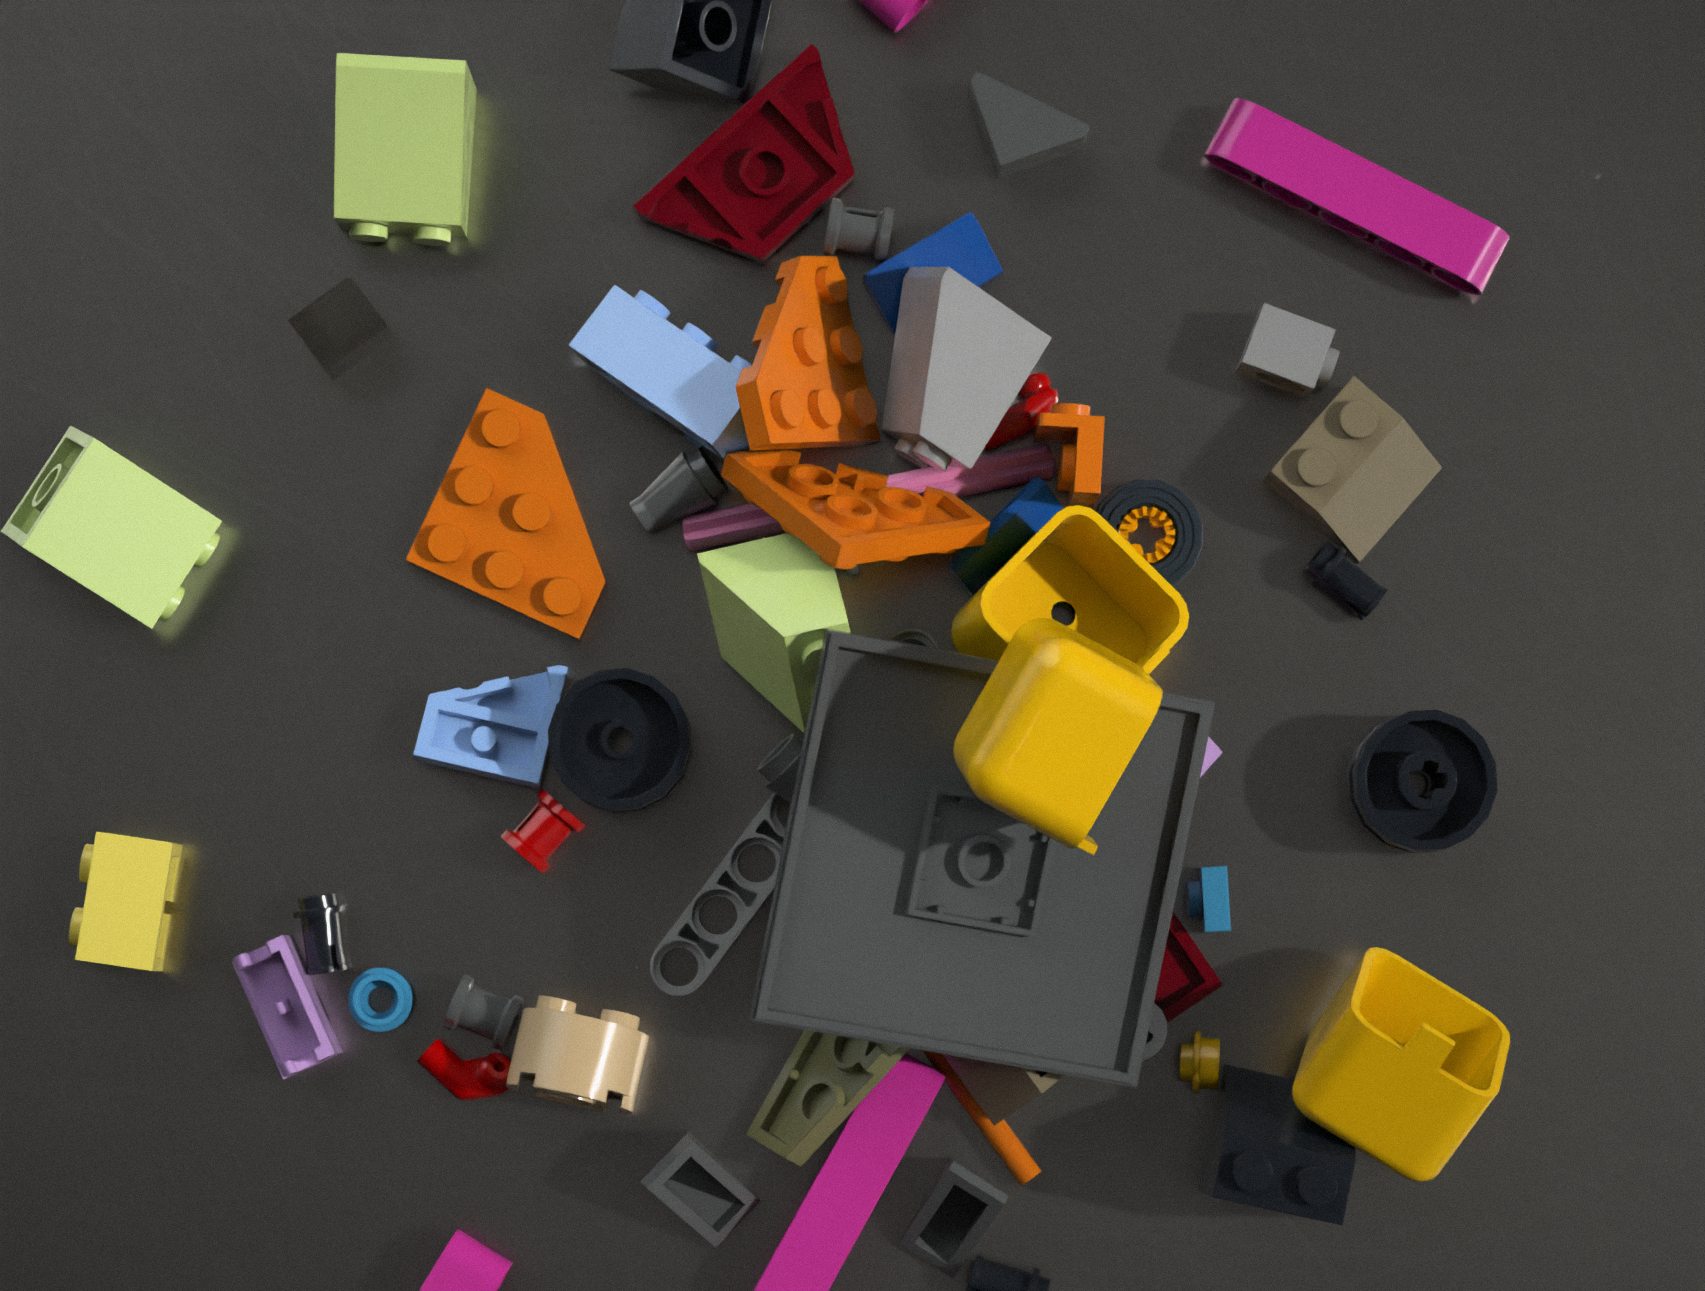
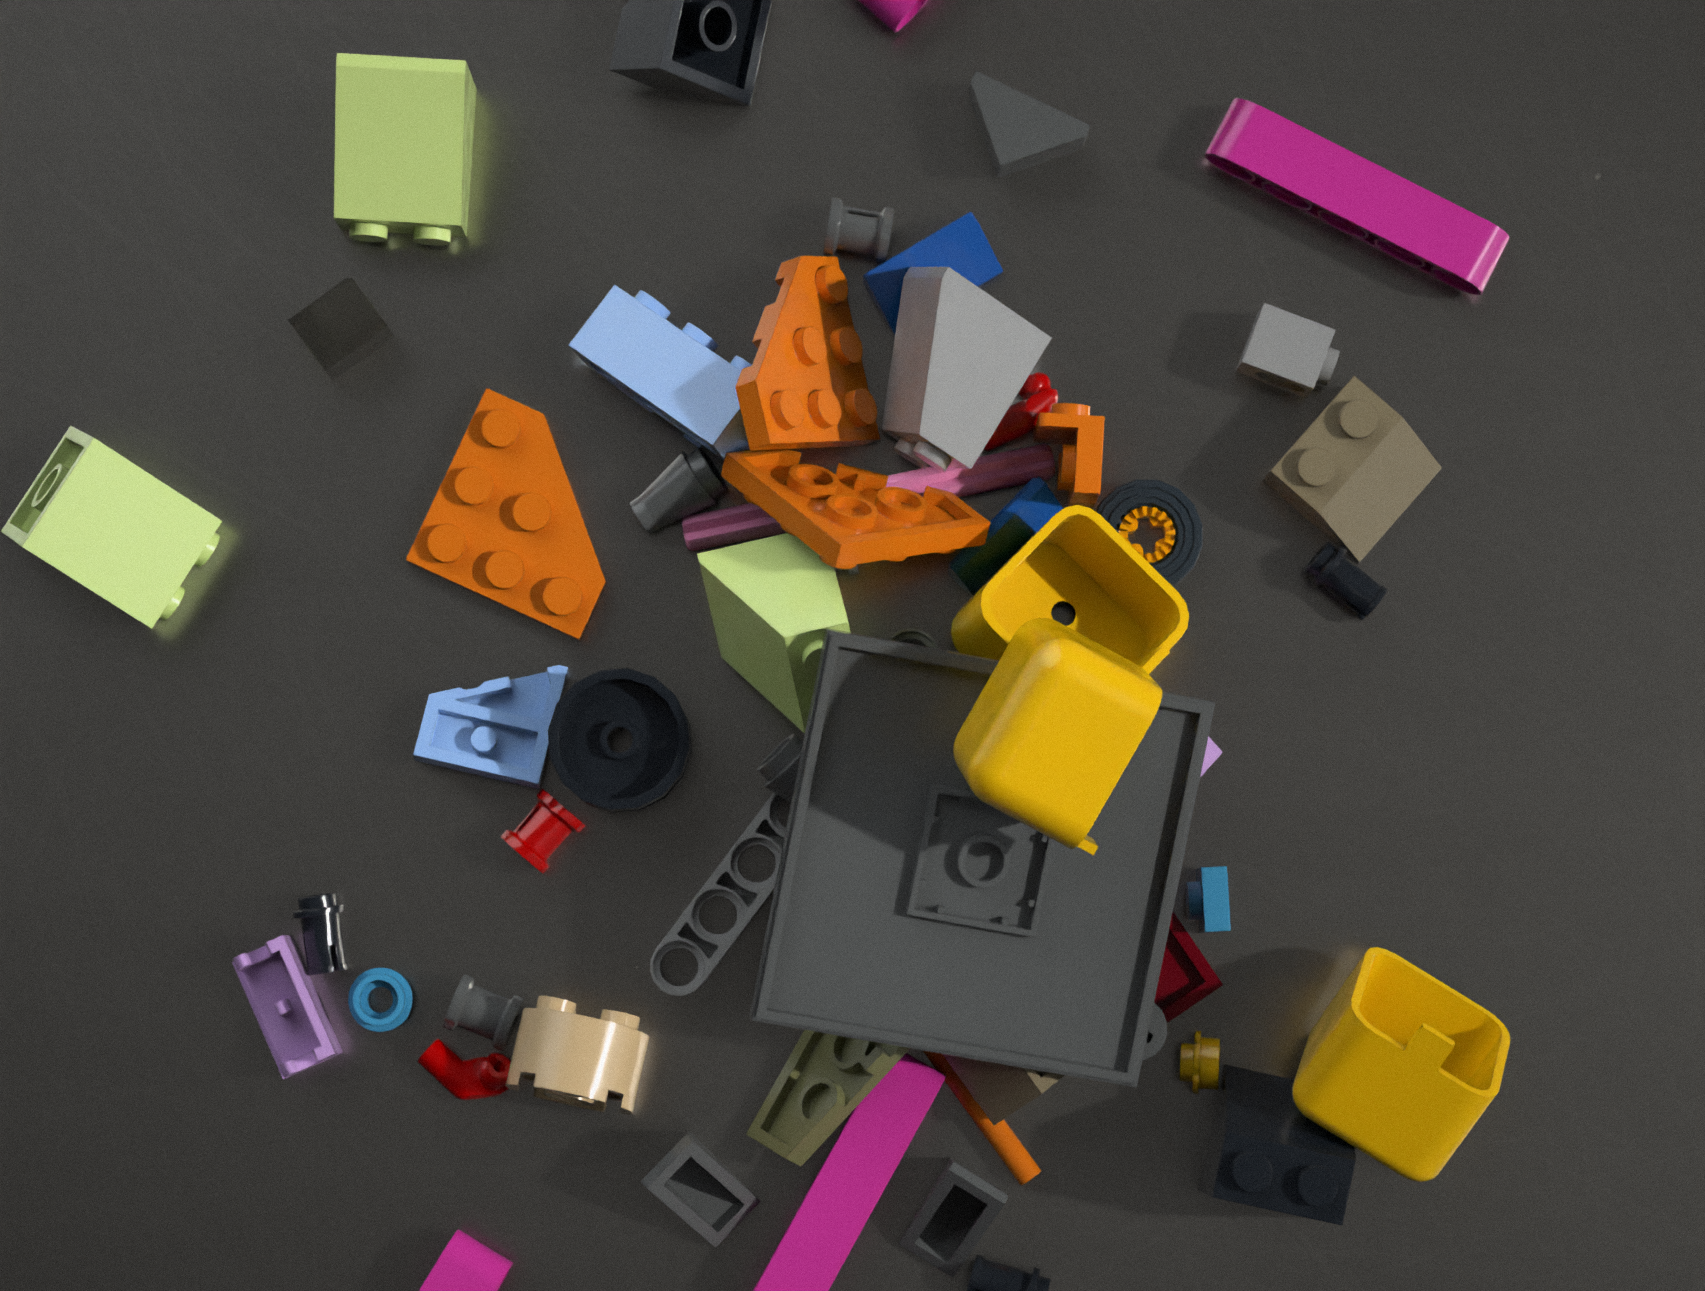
light yellow piece [69,831,183,972] -> none
dark red wing [633,43,855,263] -> none
black wheel [1345,710,1498,854] -> none

